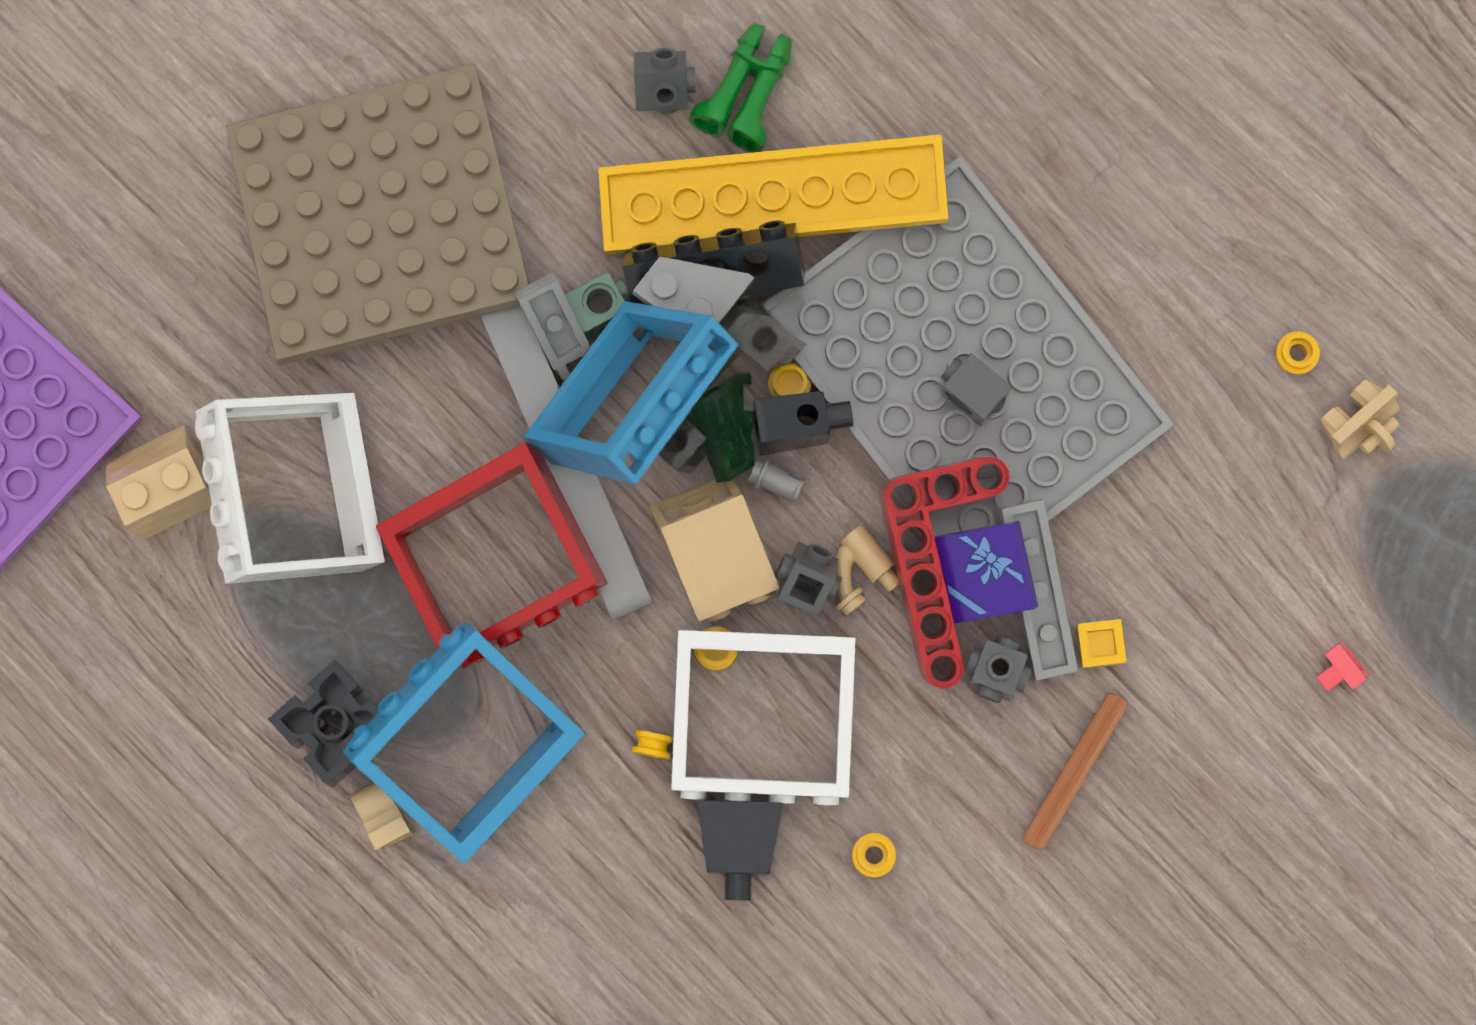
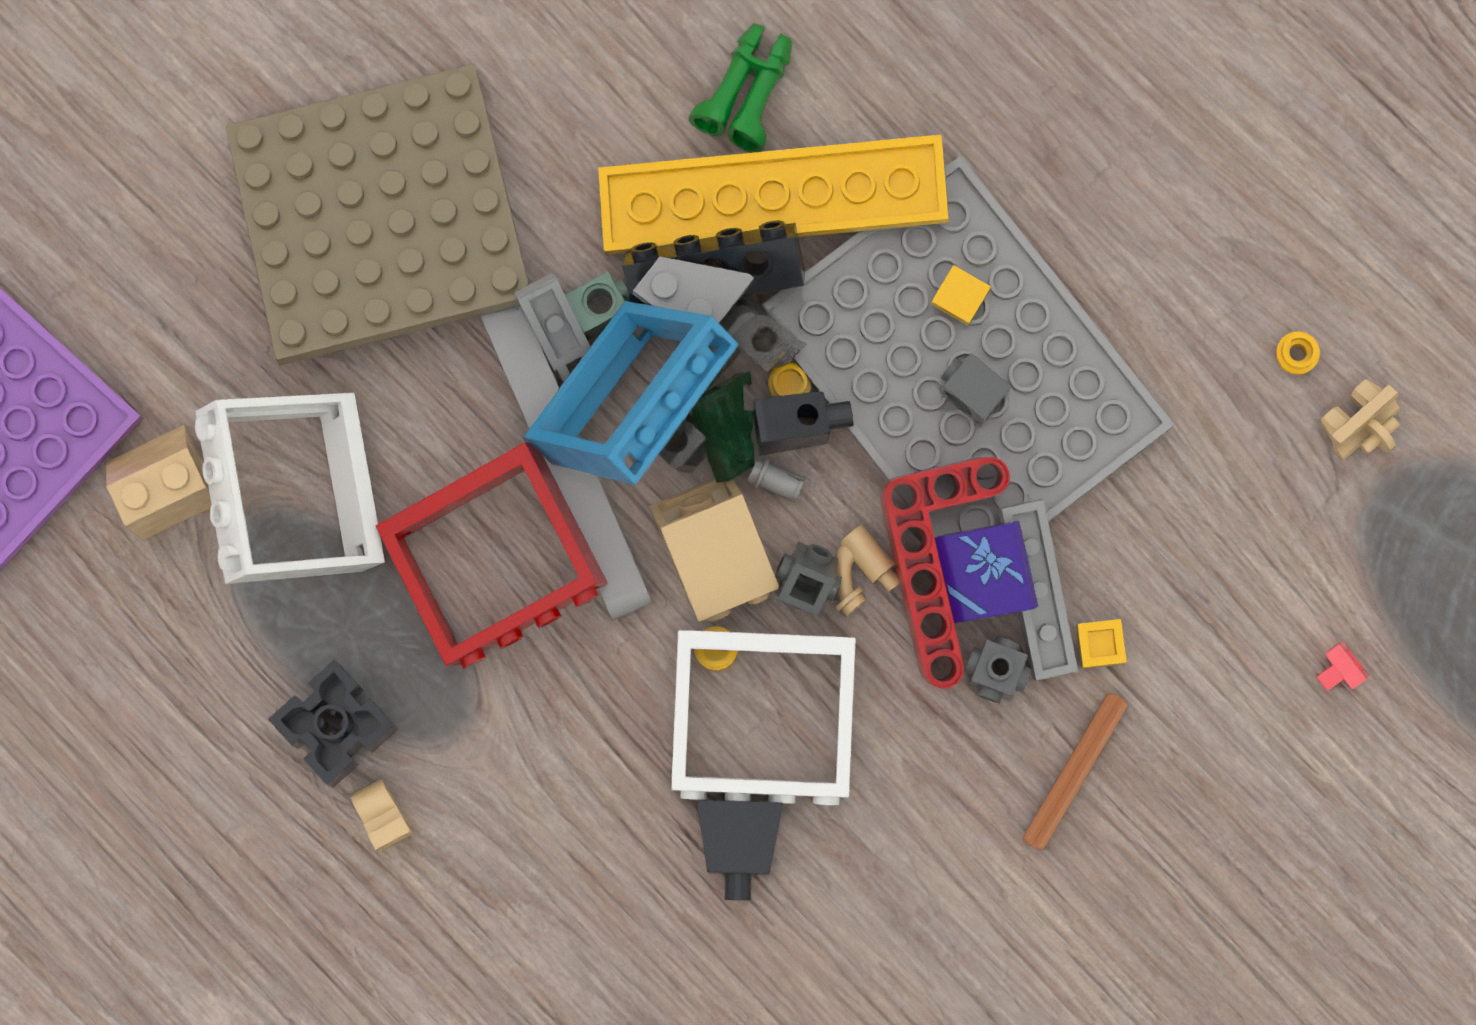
dark azure window [342,621,585,864] -> none
yellow bush [631,730,674,760] -> none
dark grey brick [634,48,696,114] -> none
yellow plate [852,833,896,877] -> none
none -> yellow tile [931,265,991,326]

